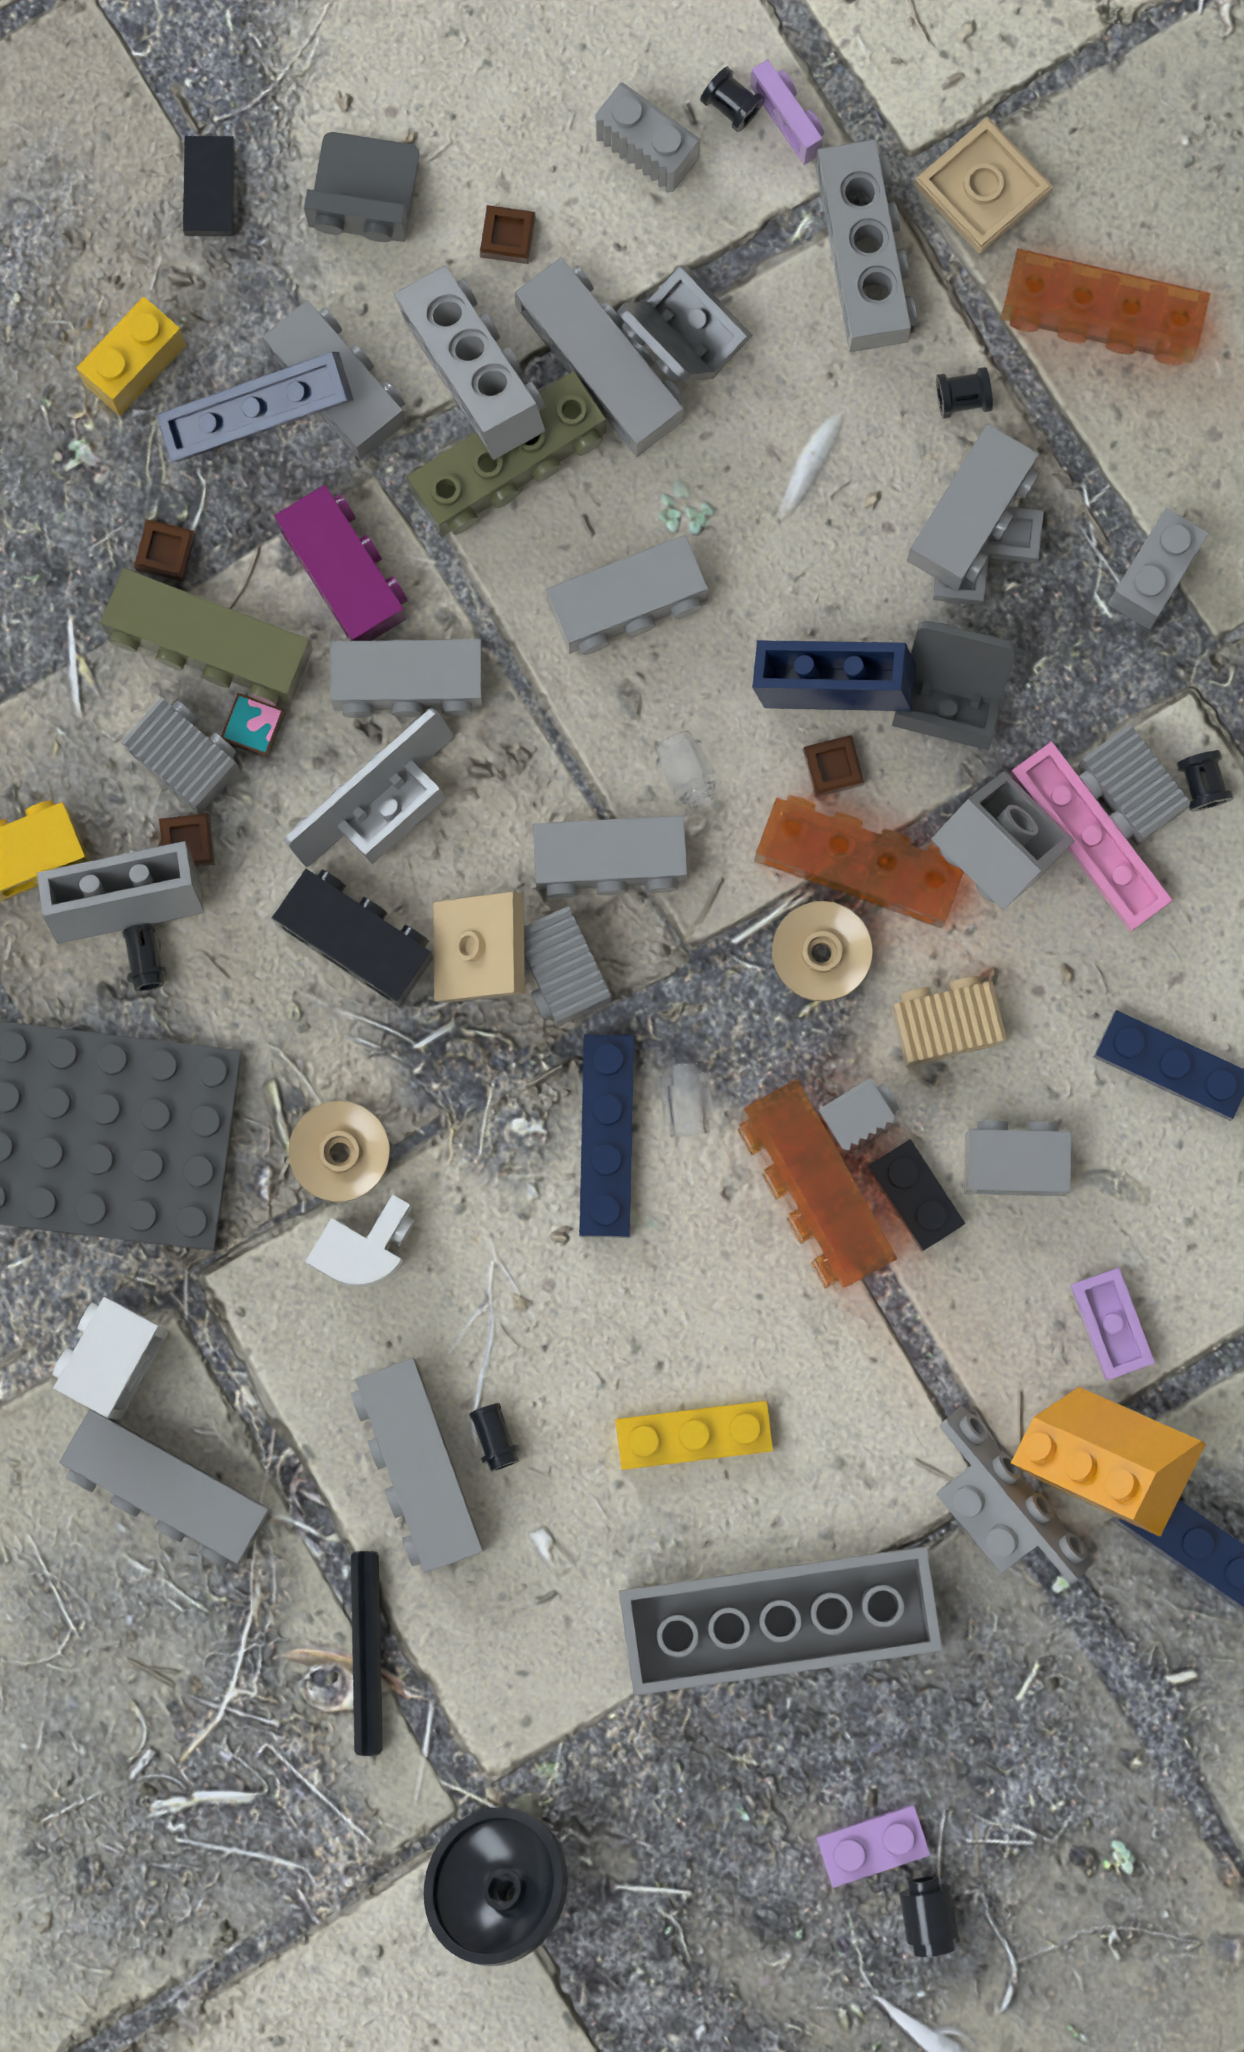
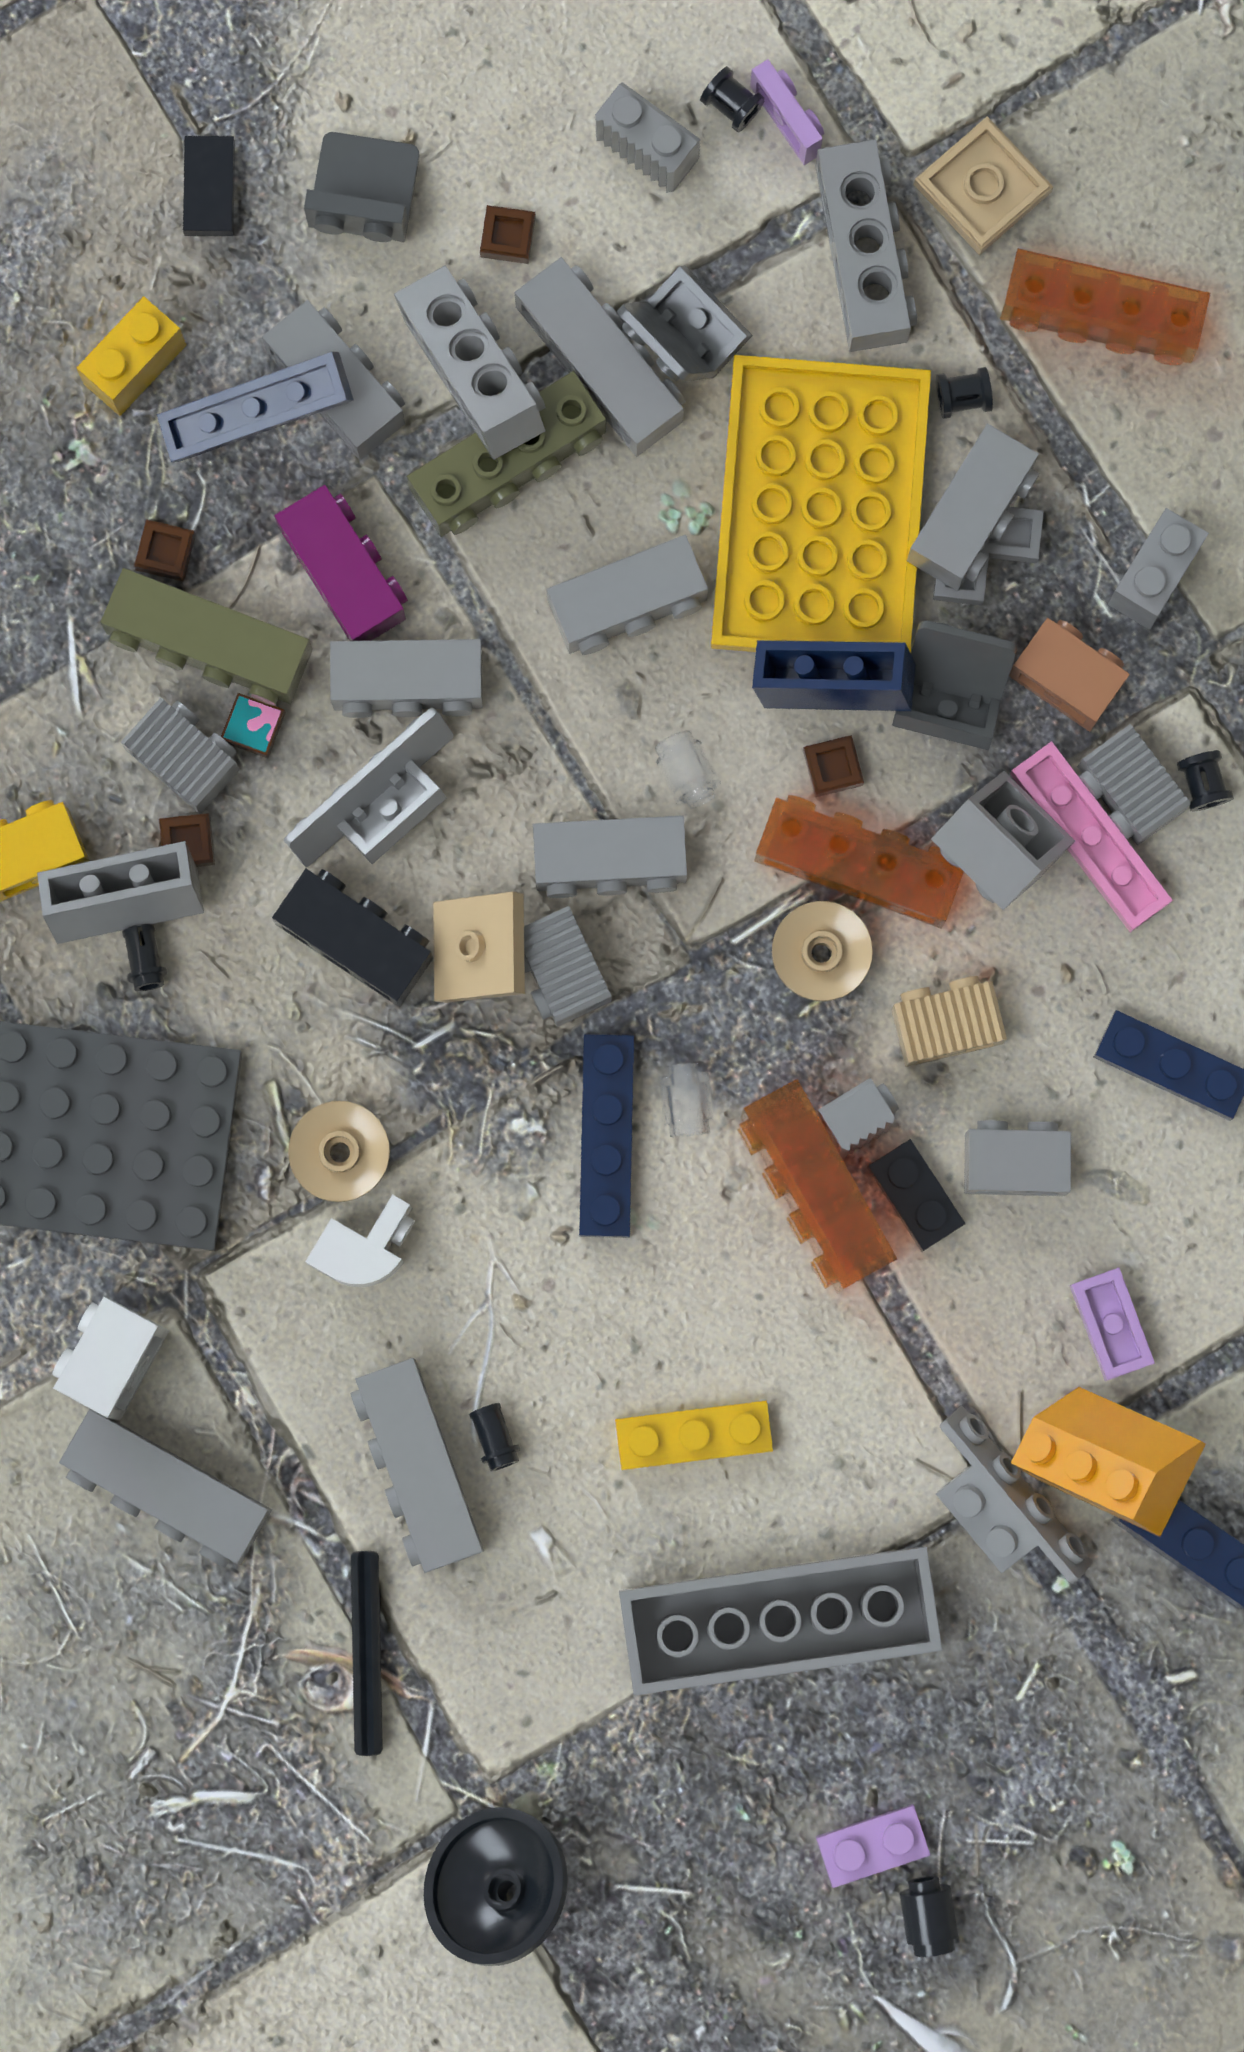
none -> yellow plate [711,355,931,653]
none -> nougat brick [1009,617,1130,732]

